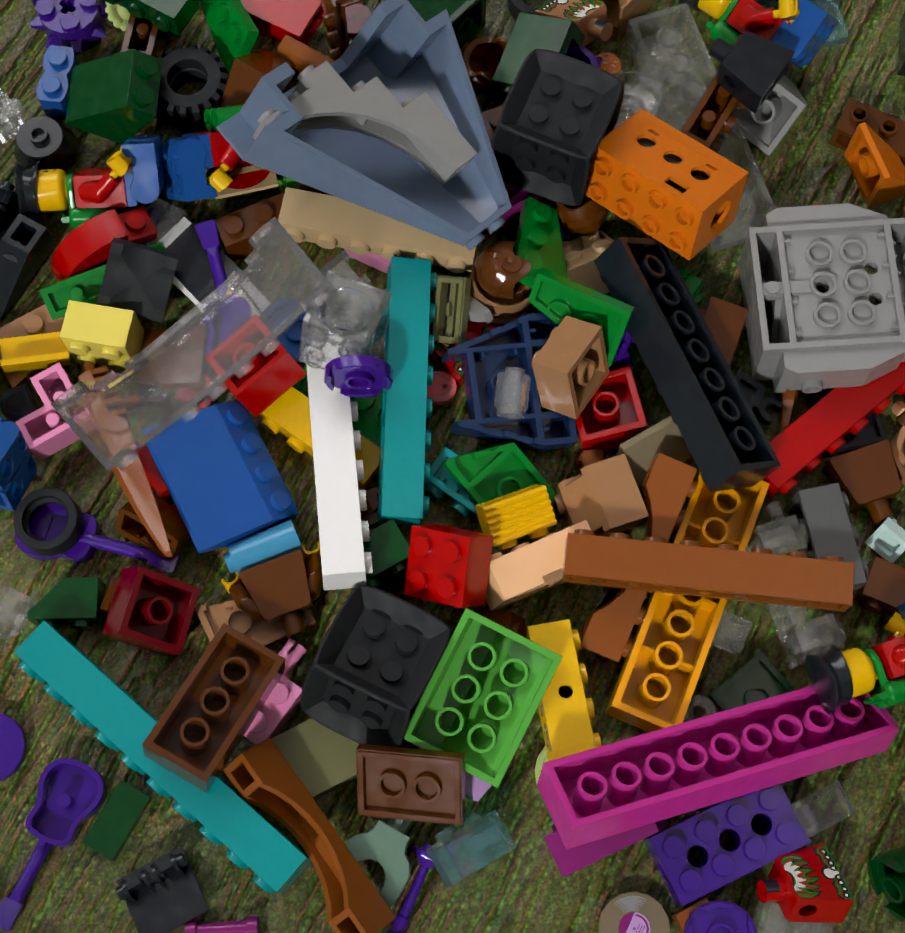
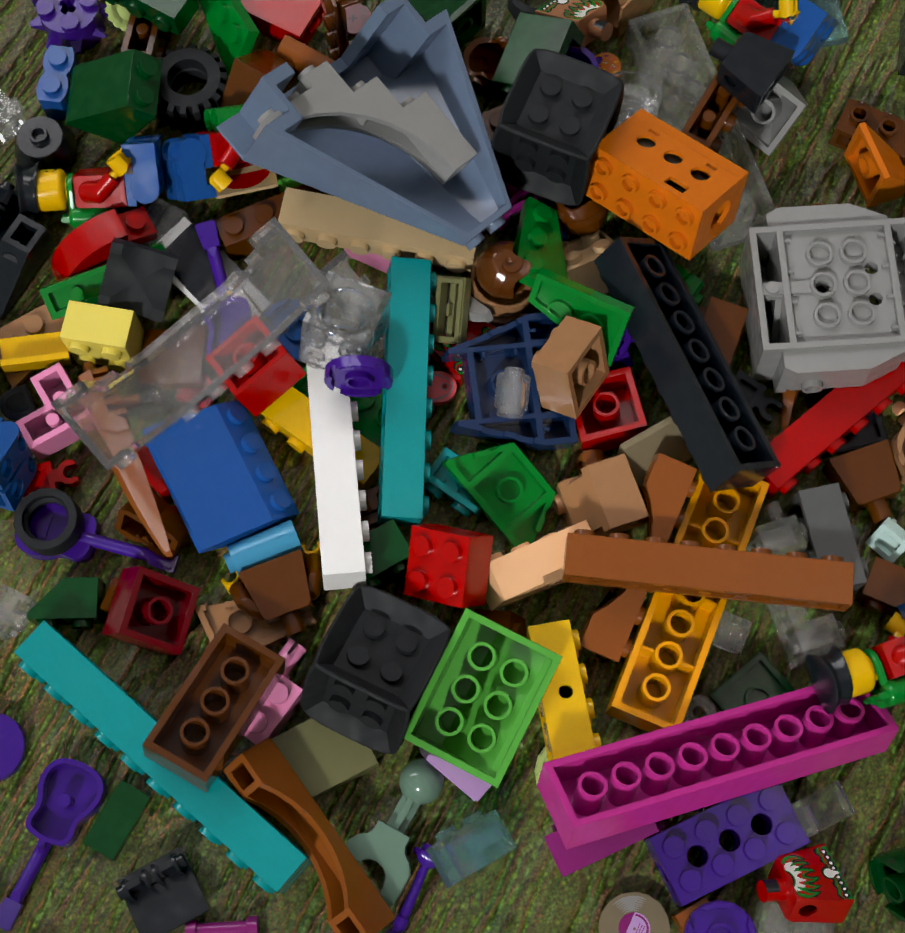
reddish brown tile [356,744,465,826] -> none
yellow brick [474,484,557,550] -> none
none -> red plate [23,460,81,498]

